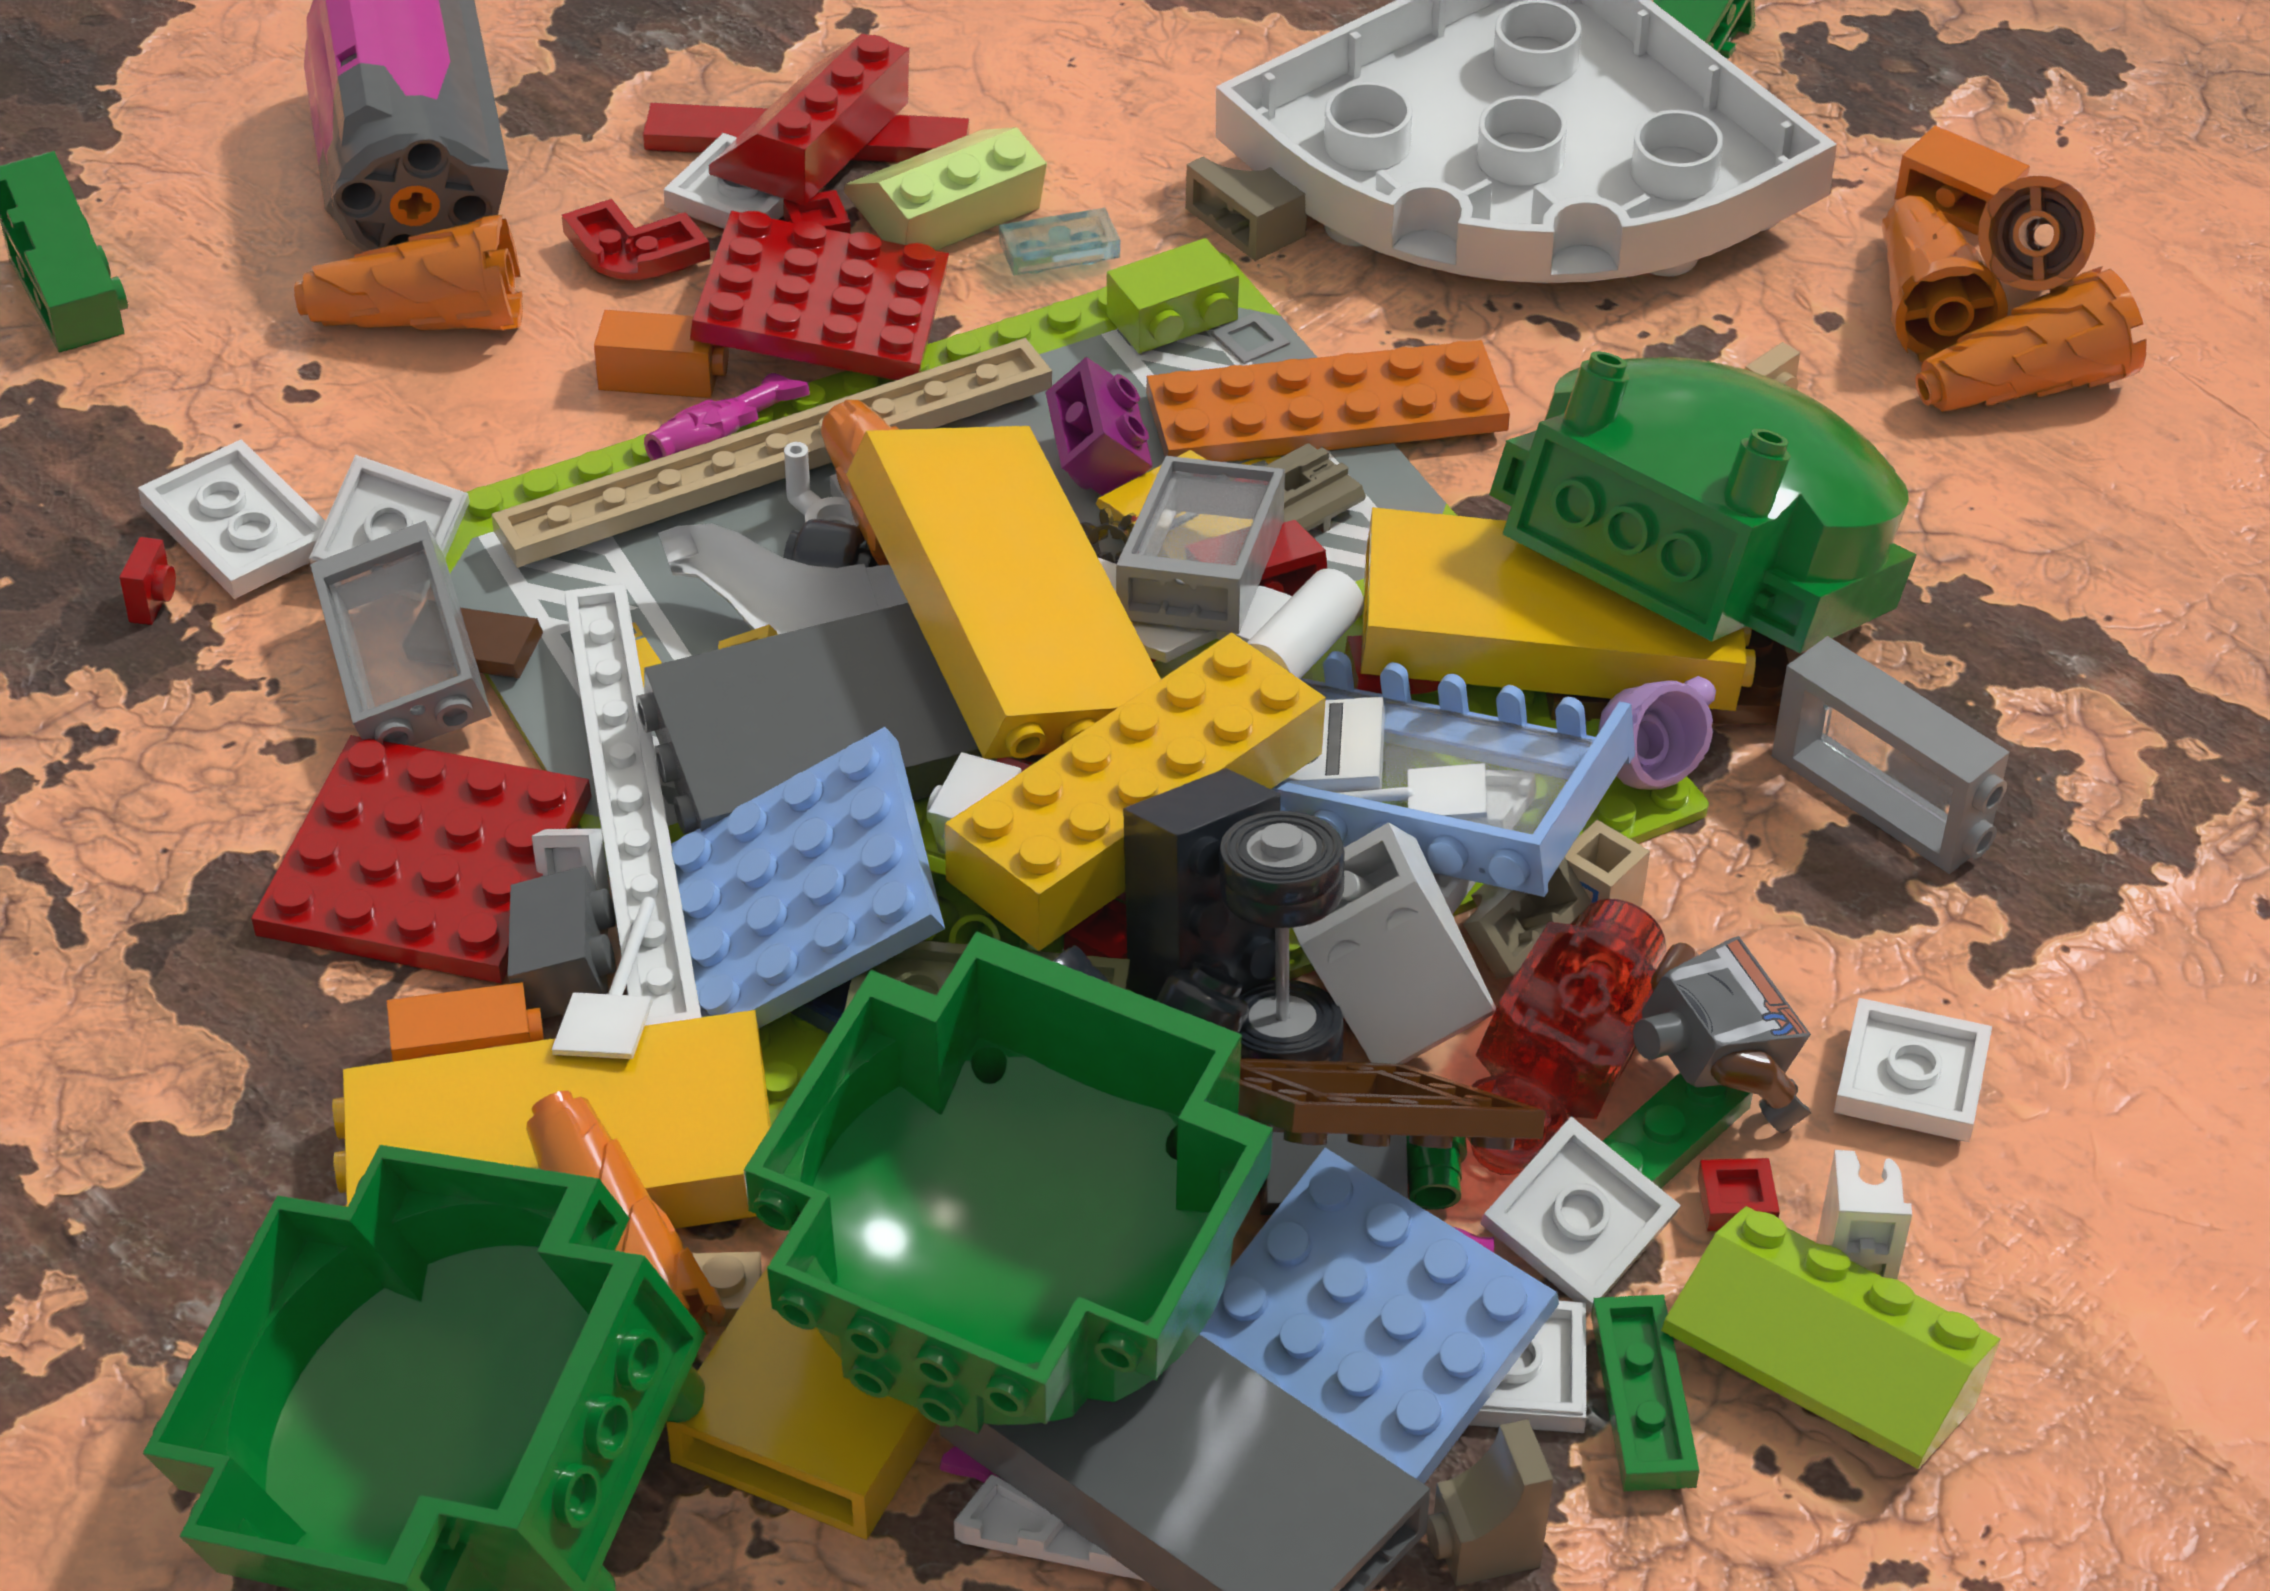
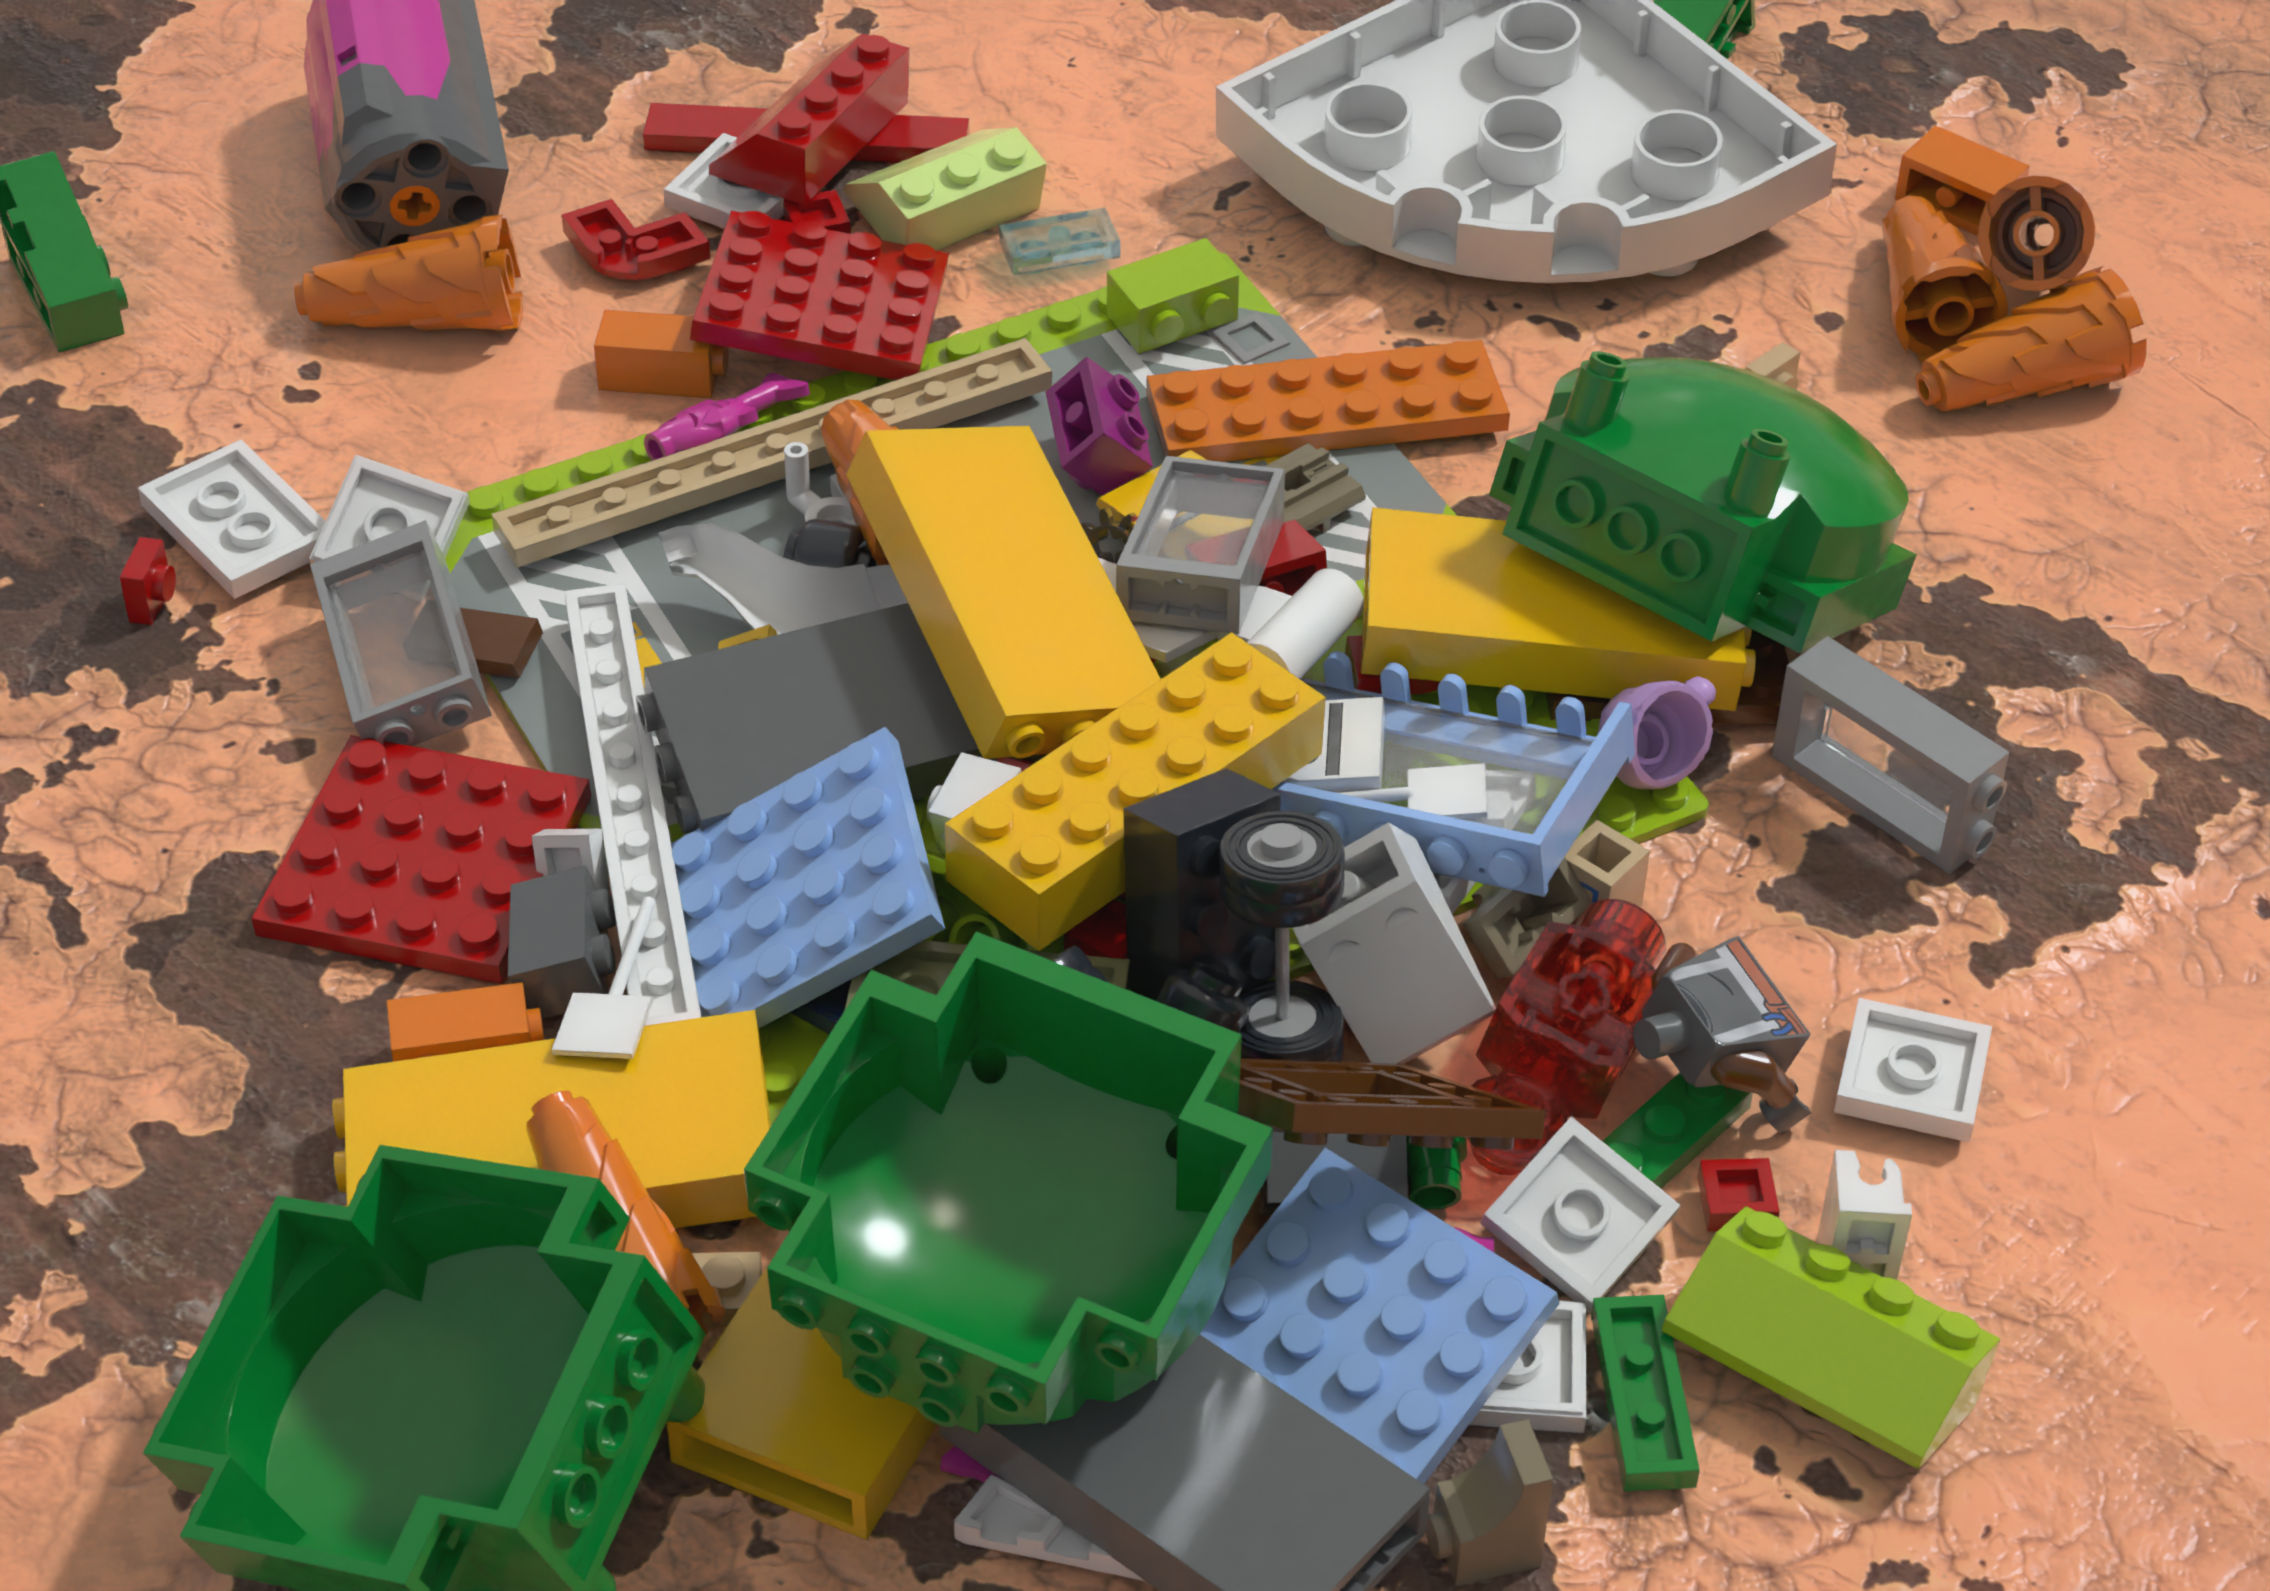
dark tan arch [1185,156,1307,261] -> none

